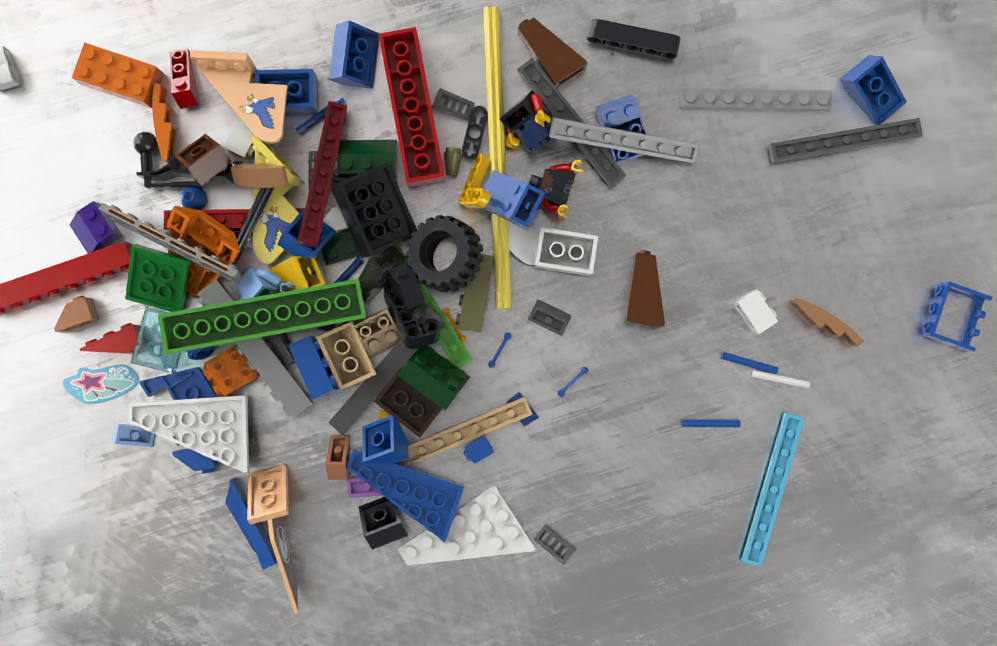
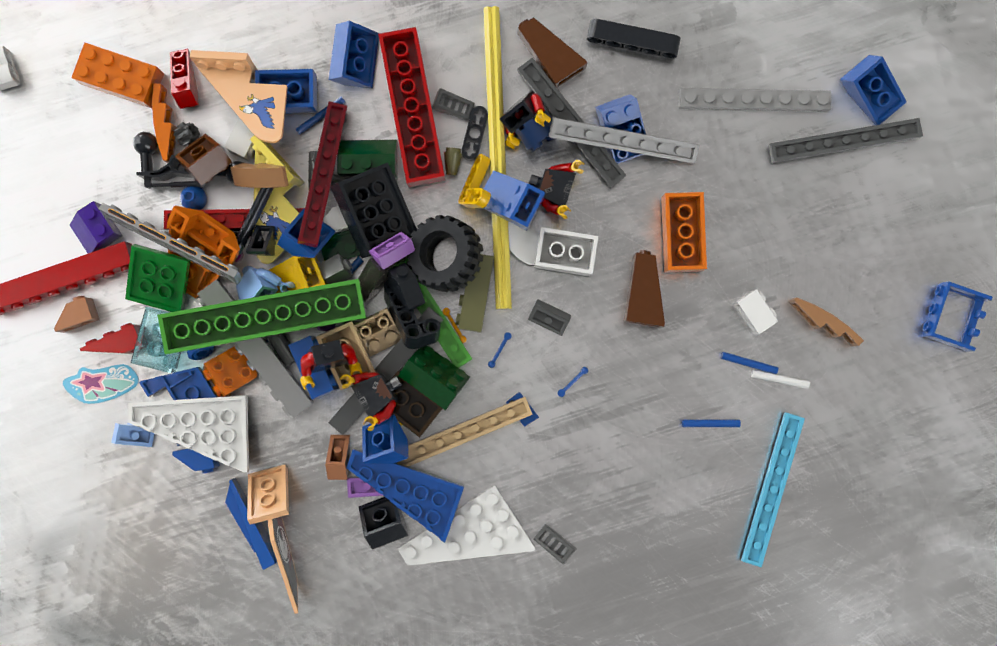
blue brick [463,435,494,464] -> none
none -> dark grey gear [174,122,200,146]
none -> black slope [246,225,276,256]
none -> torso [300,340,362,390]
none -> light grey brick [319,254,353,284]
none -> torso [339,372,403,431]
none -> medium lavender slope [369,232,415,269]
none -> orange brick [661,192,707,273]

